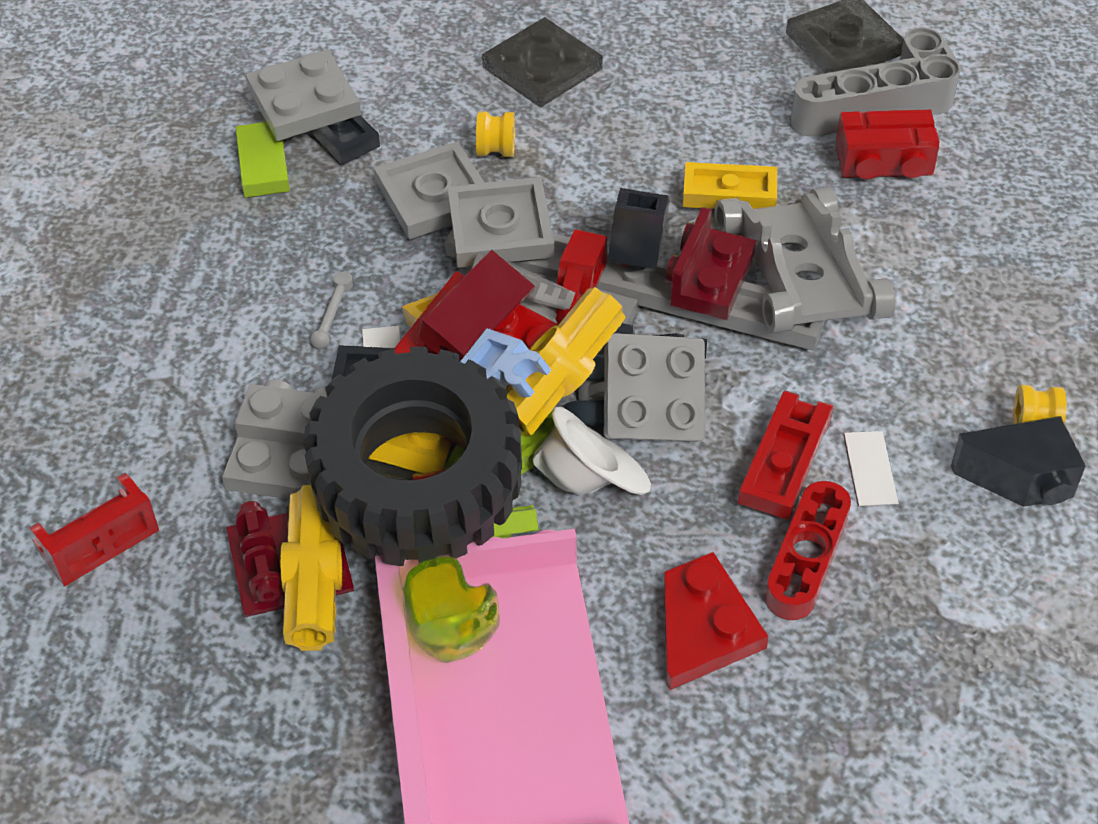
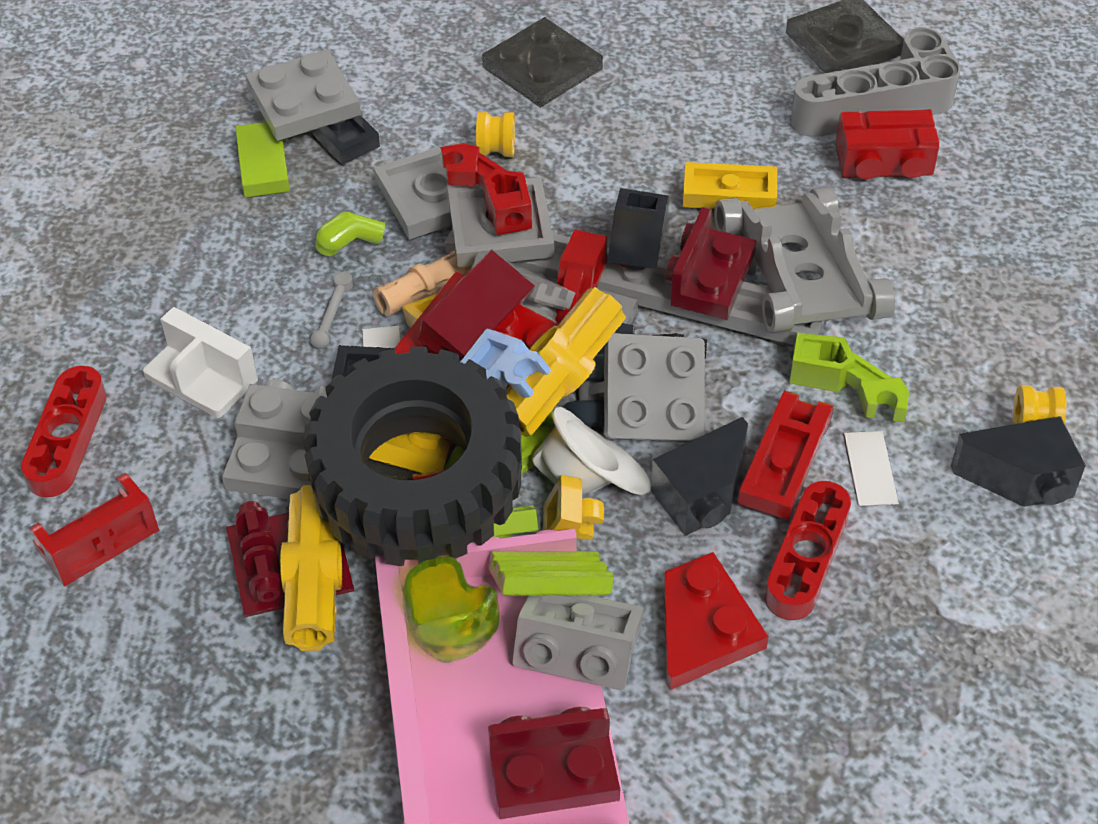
none -> red beam [21,365,107,498]
none -> white panel [143,307,258,418]
none -> lime arm [315,212,385,257]
none -> light nougat pin [373,250,470,317]
none -> red piece [440,143,532,235]
none -> dark red bracket [488,707,621,819]
none -> lime tile [489,551,614,596]
none -> light grey bracket [513,595,644,690]
none -> yellow tile [543,474,604,540]
none -> black slope [651,417,748,536]
none -> lime piece [789,333,909,423]

